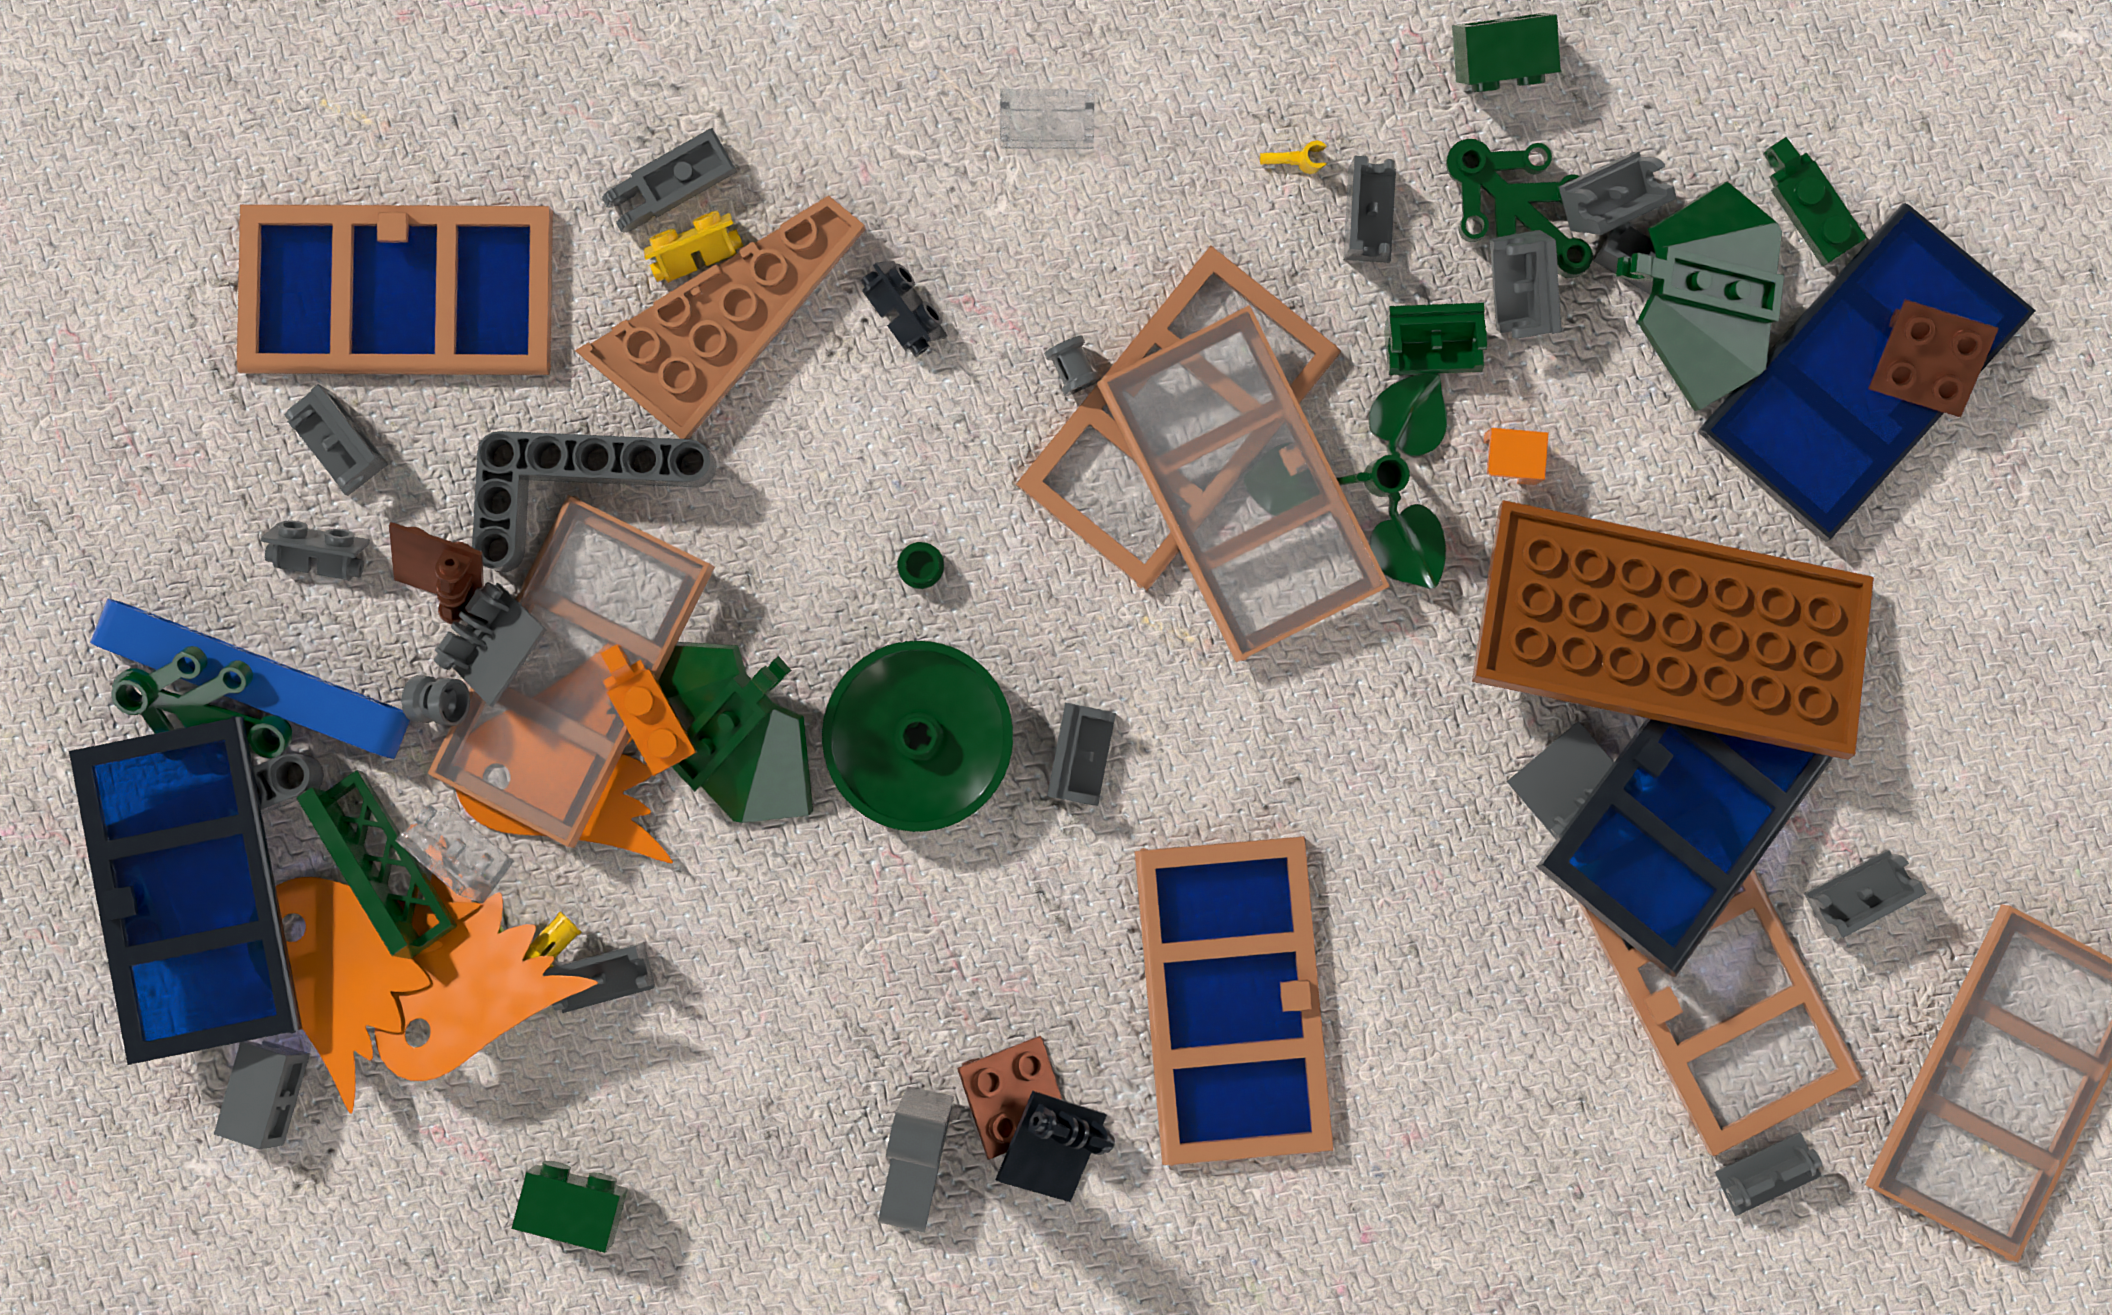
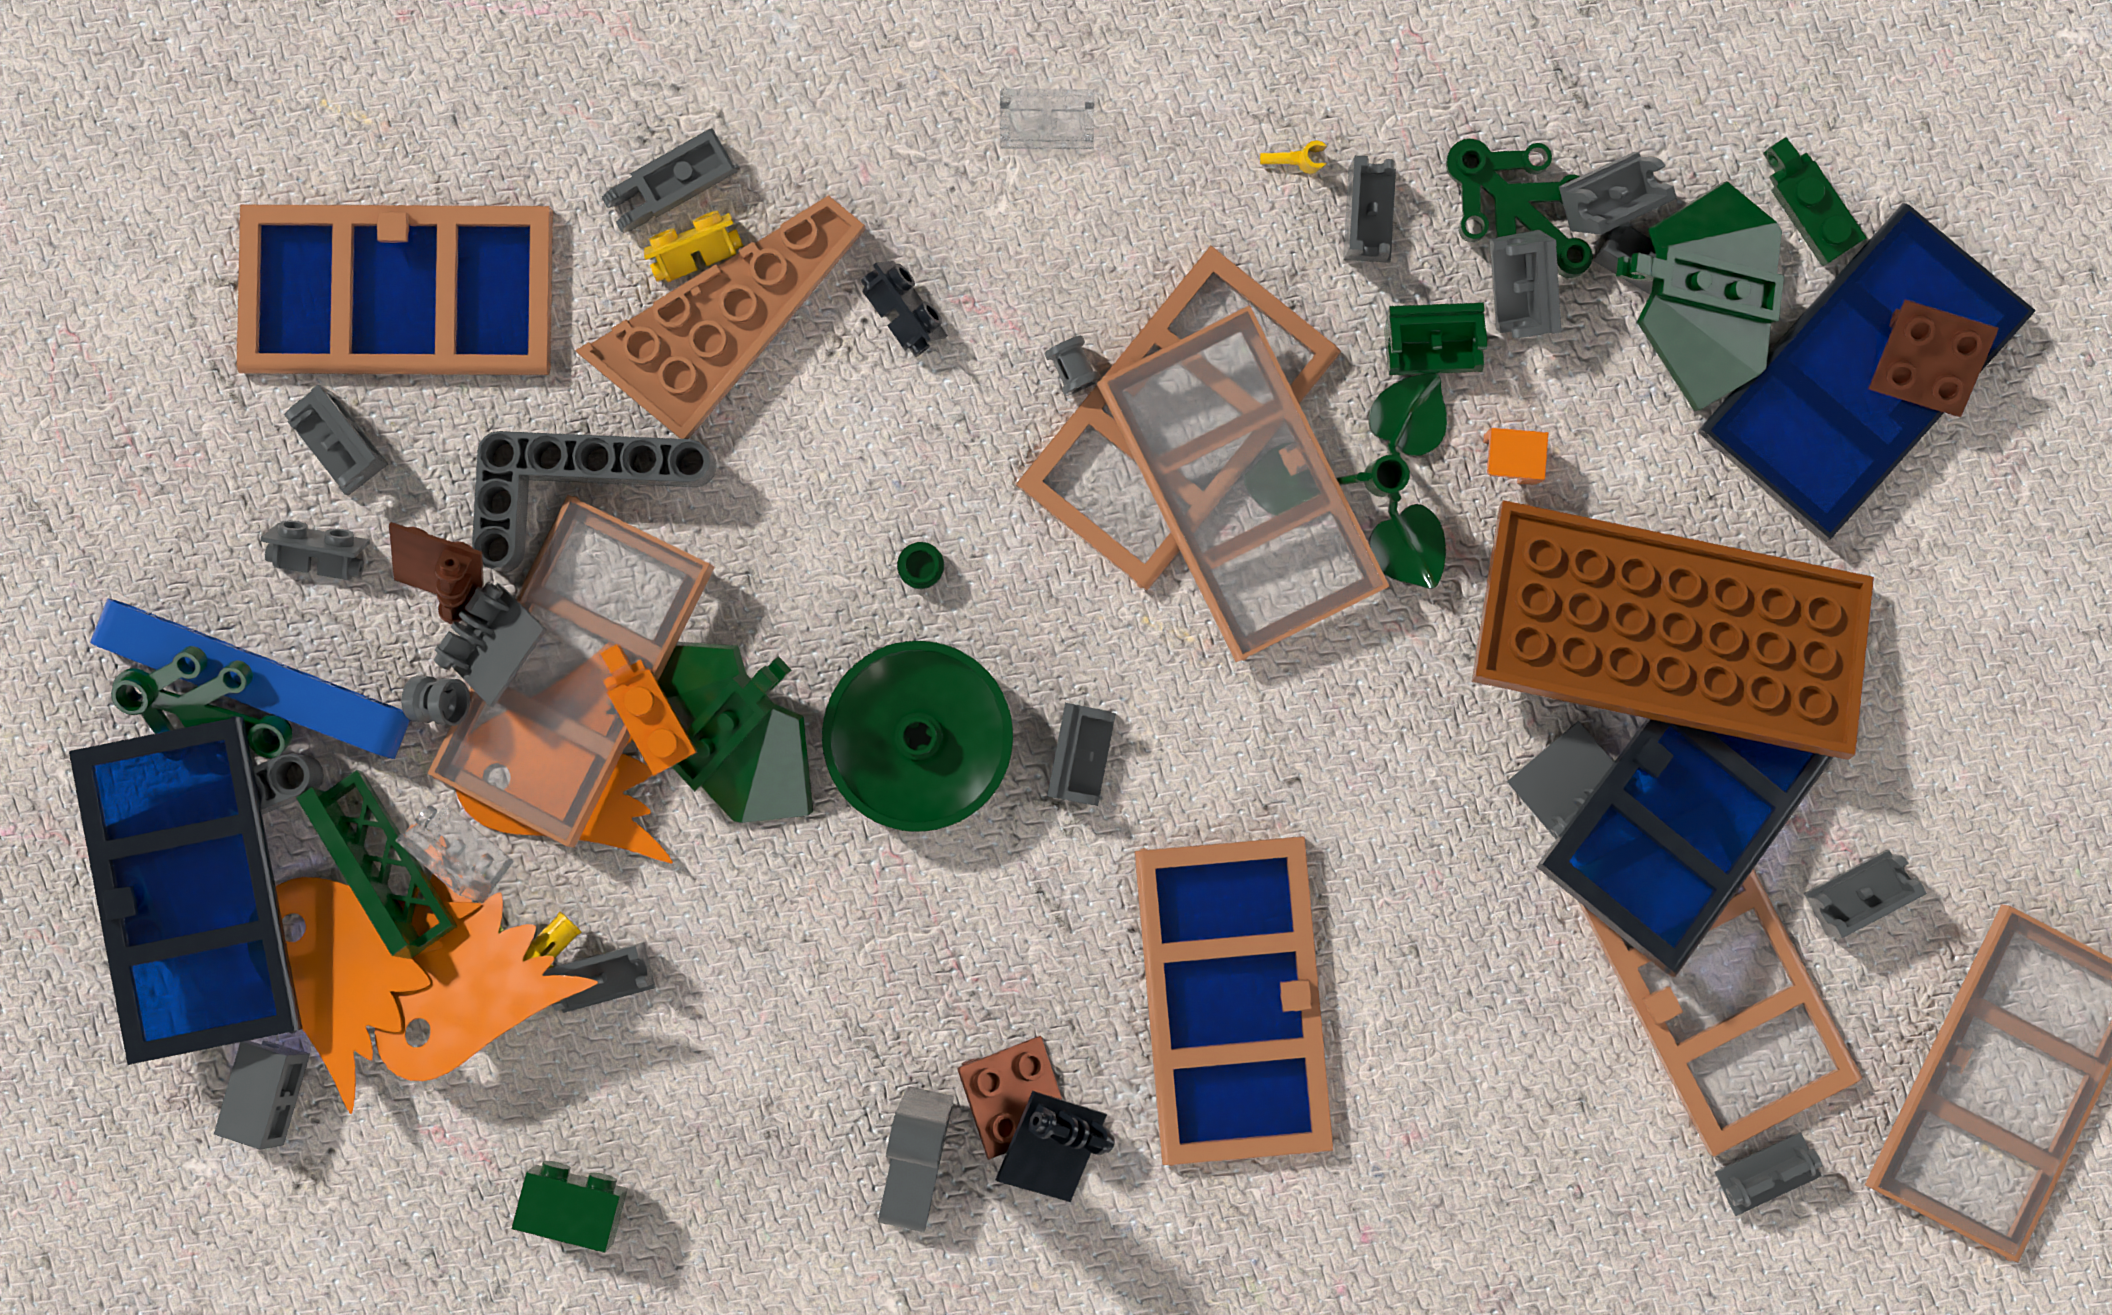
dark green brick [1452,13,1561,92] -> none

